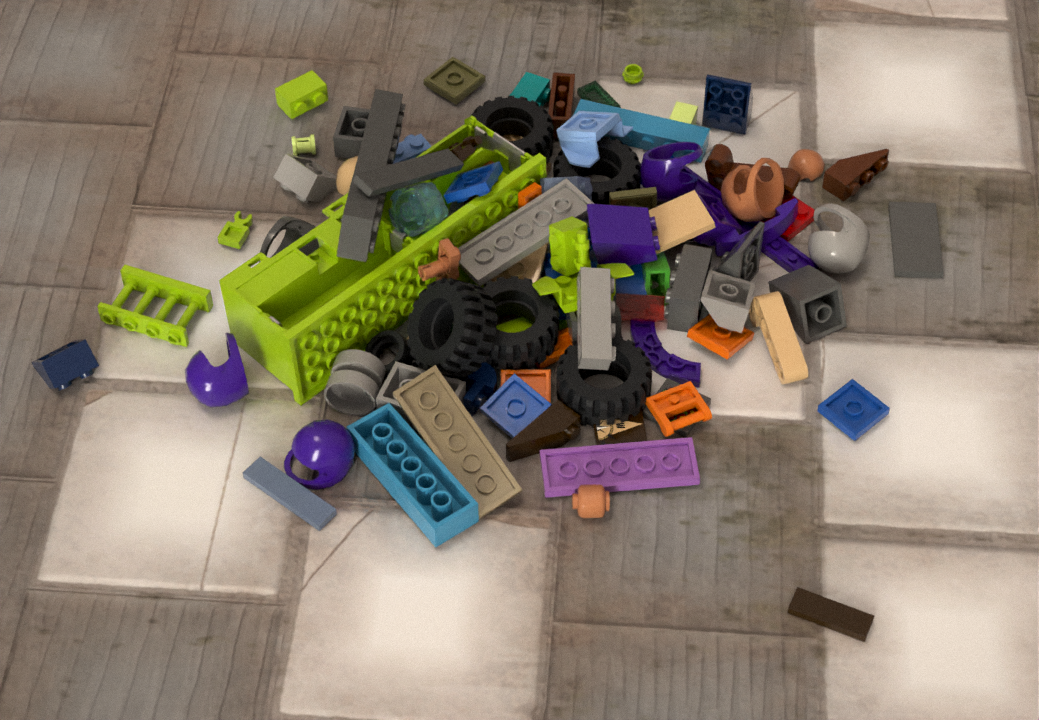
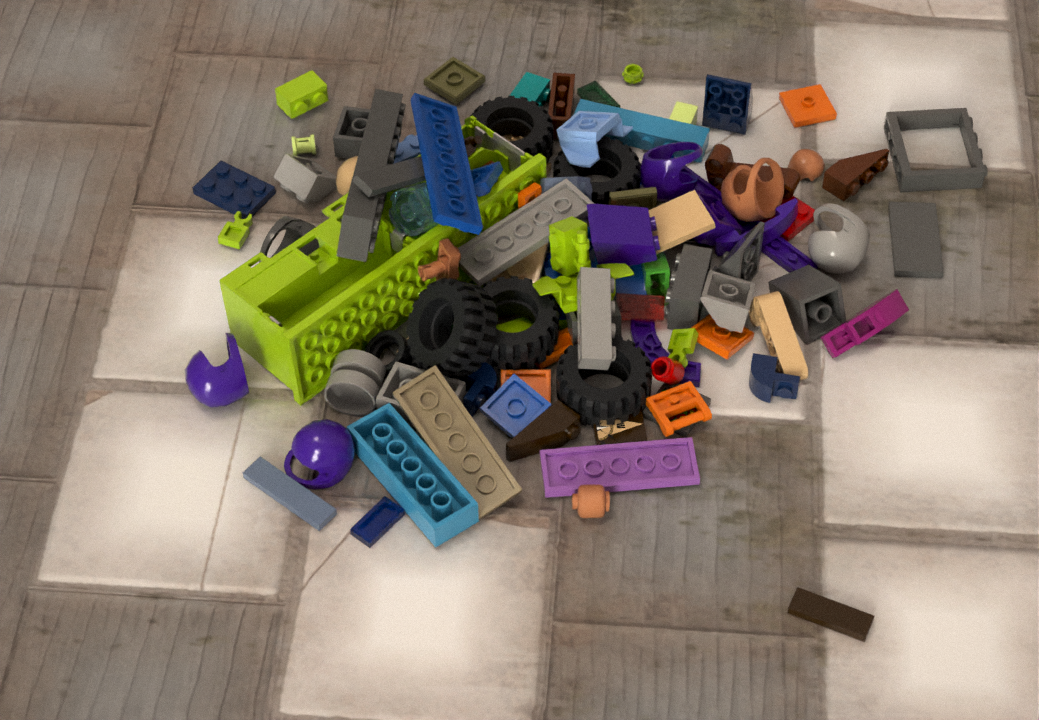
dark blue slope [31,339,99,391] -> none
lime fence [97,265,213,347] -> none
blue plate [817,379,890,441] -> none
none -> dark blue plate [192,160,276,219]
none -> clear blue tile [350,496,405,548]
none -> blue plate [410,93,483,235]
none -> red brick [651,356,685,385]
none -> lime plate [667,328,699,368]
none -> dark blue brick [749,353,800,403]
none -> orange plate [779,84,837,128]
none -> magenta slope [820,289,909,358]
none -> dark grey window [884,108,988,192]

